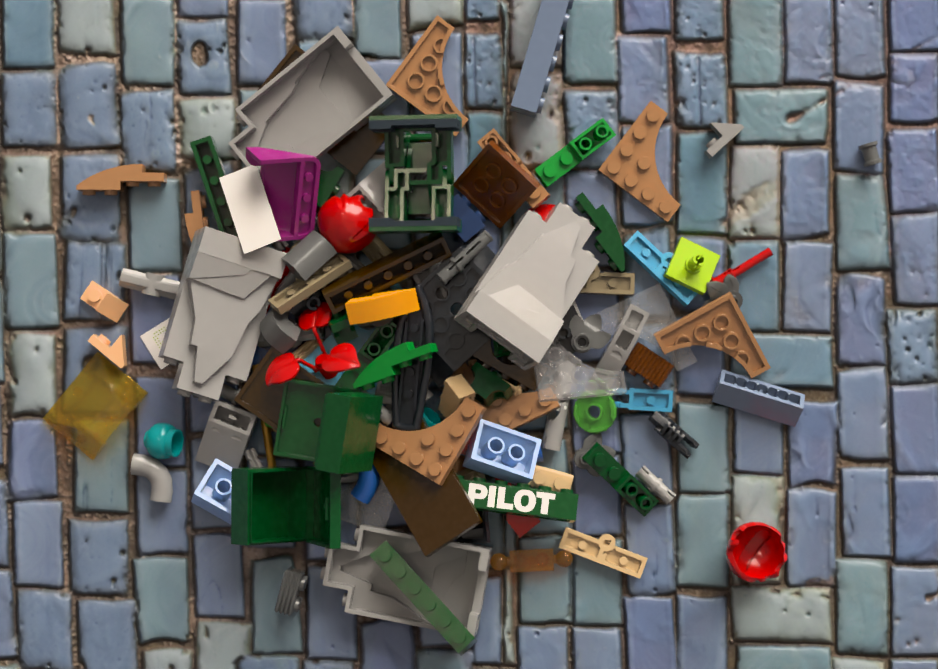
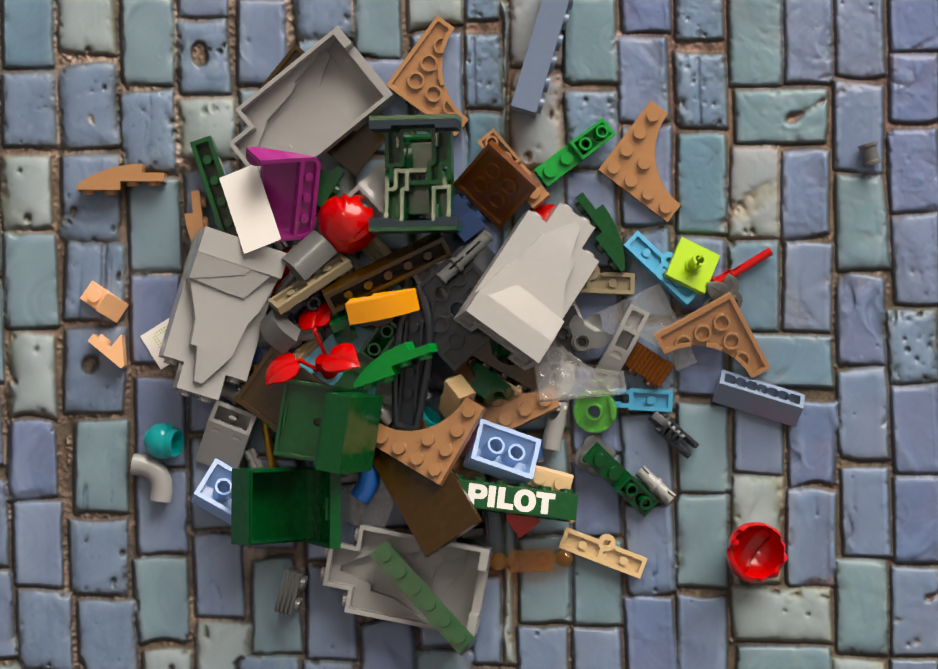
clear yellow slope [43,352,148,460] -> none
light grey piece [119,268,180,300] -> none
light grey slope [704,123,744,159] -> none

